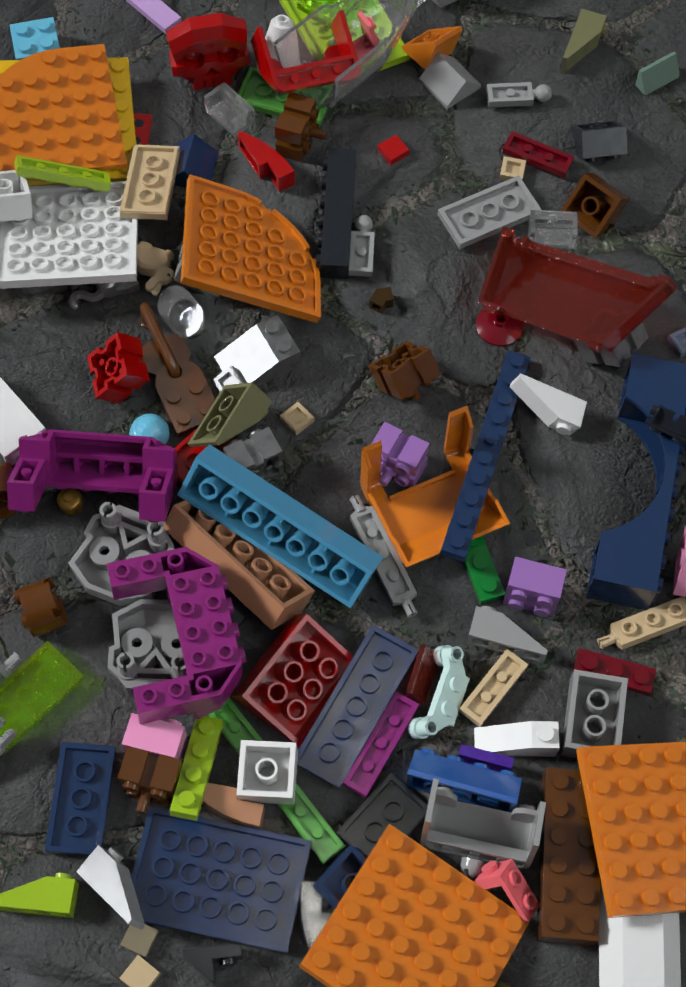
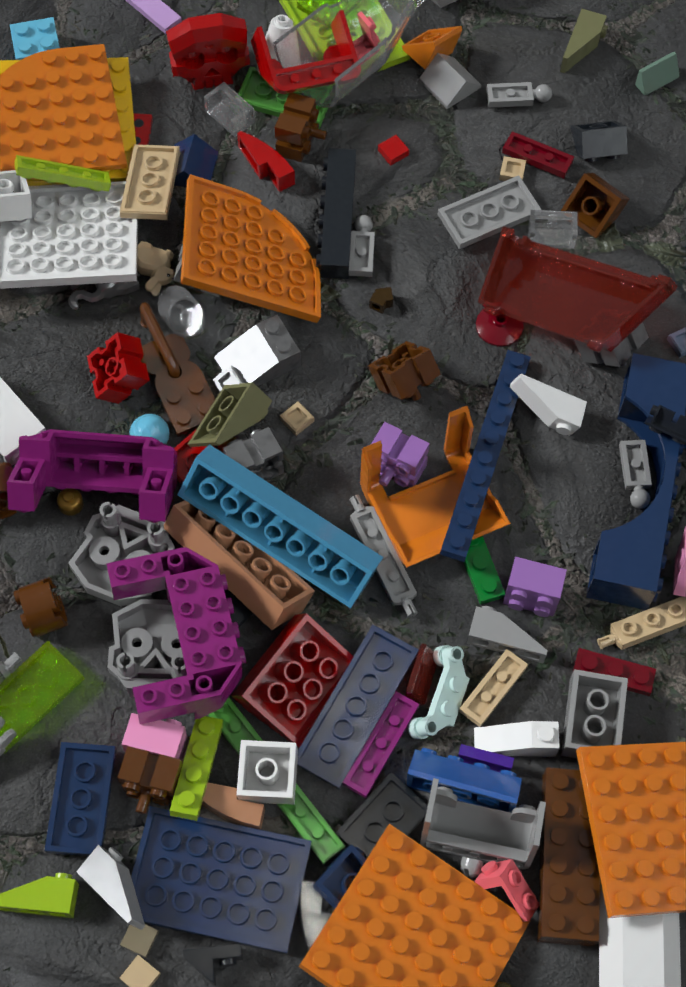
none -> light grey plate [619,440,652,509]

